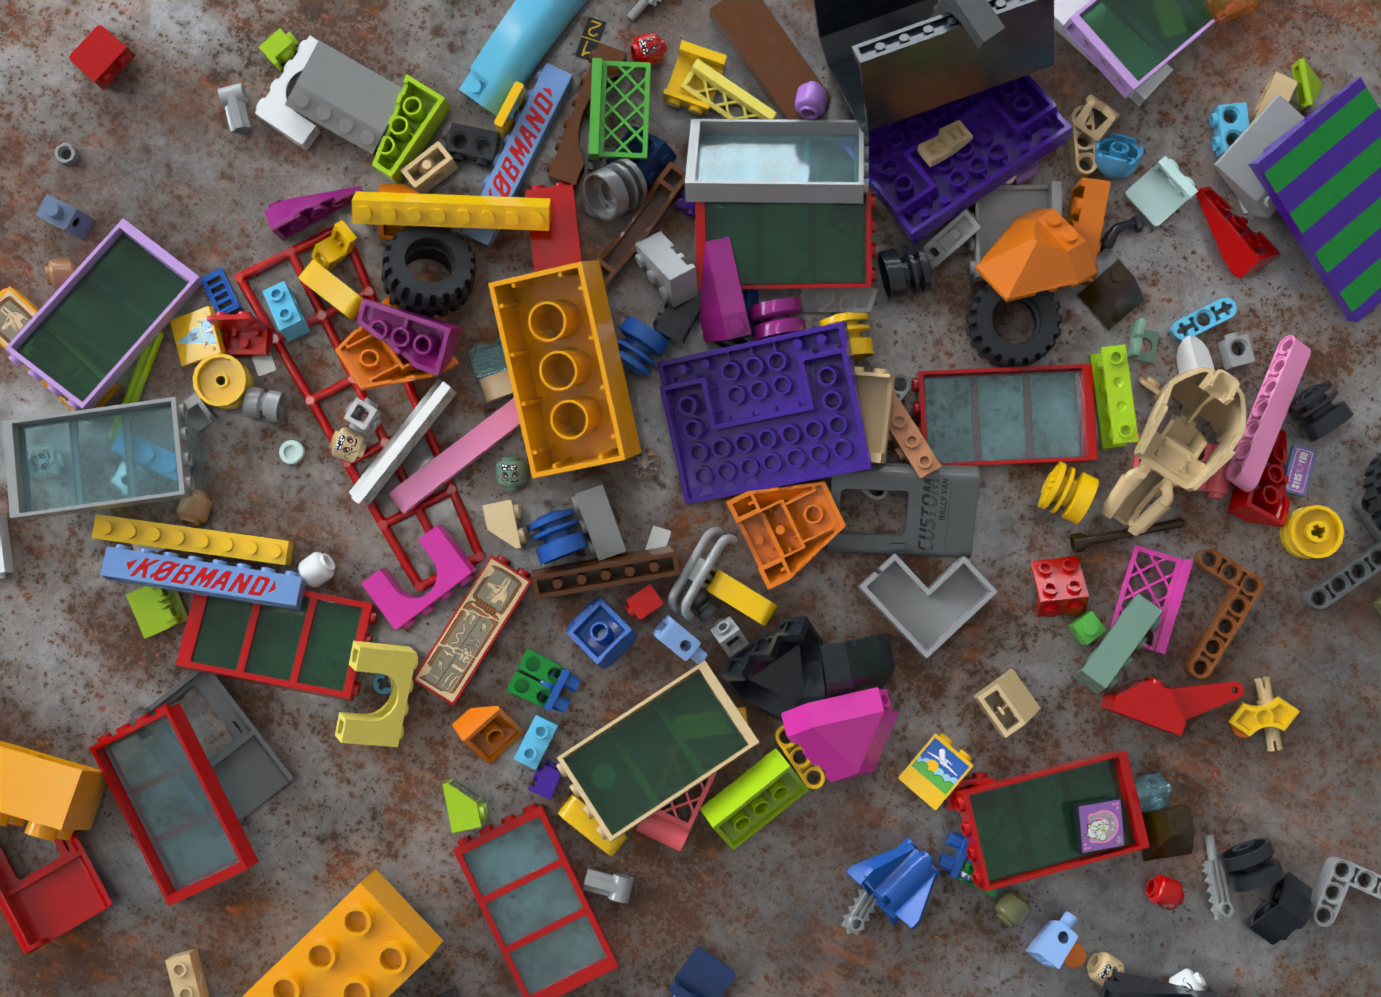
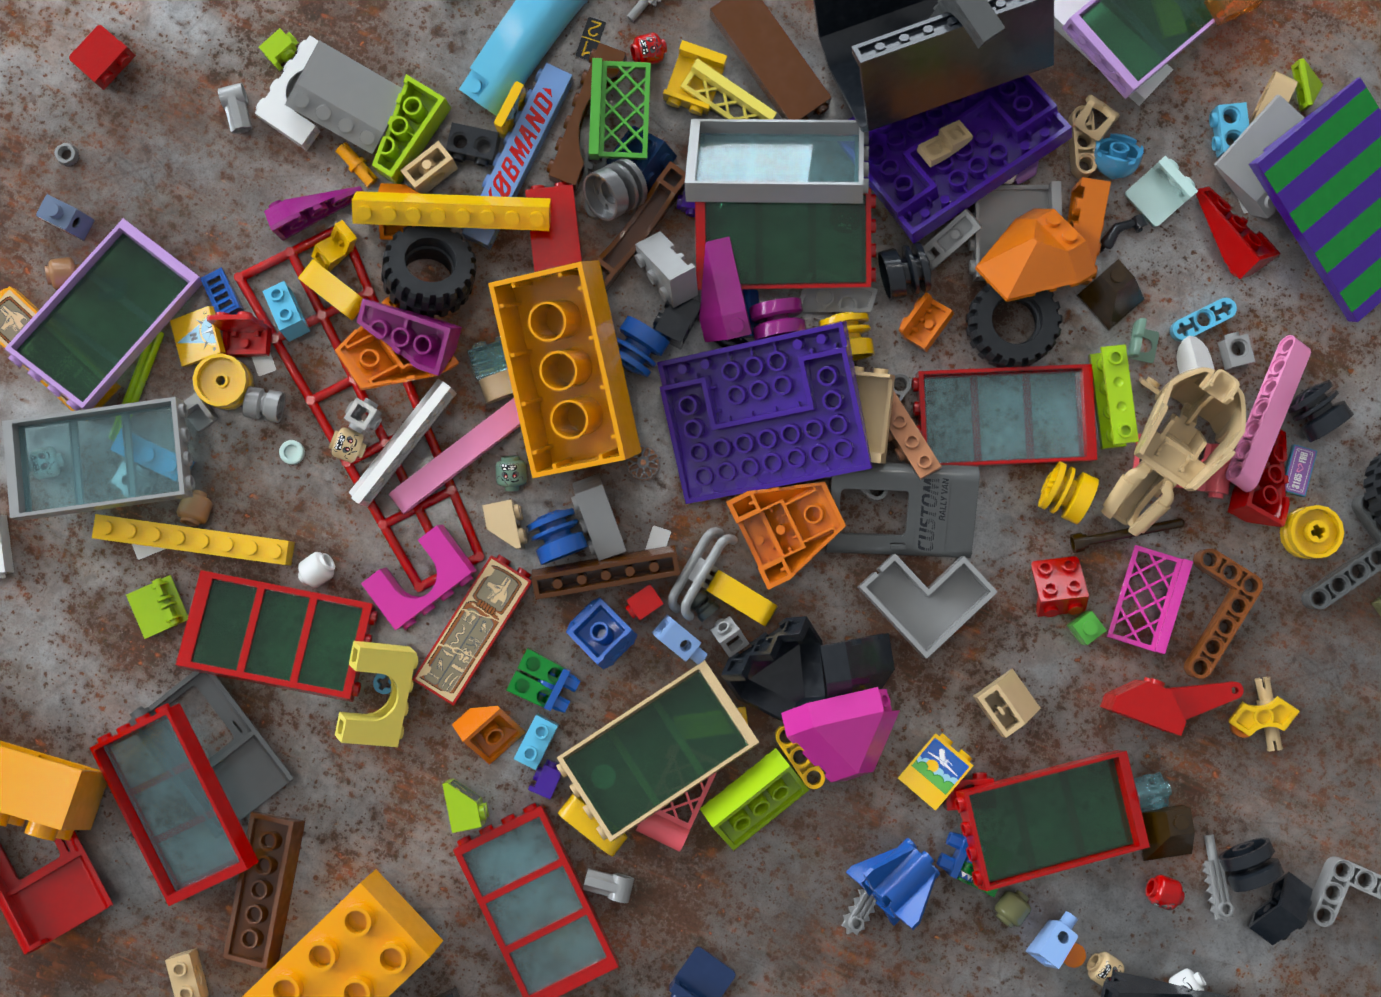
medium blue brick [100,544,306,610] -> none
medium lavender head [795,81,828,119] -> none
sand green wedge [1073,593,1162,695] -> none
tile [1073,796,1125,854] -> none
none -> reddish brown arch [223,812,306,969]
none -> light orange pin [335,142,379,188]
none -> orange bracket [899,292,954,352]

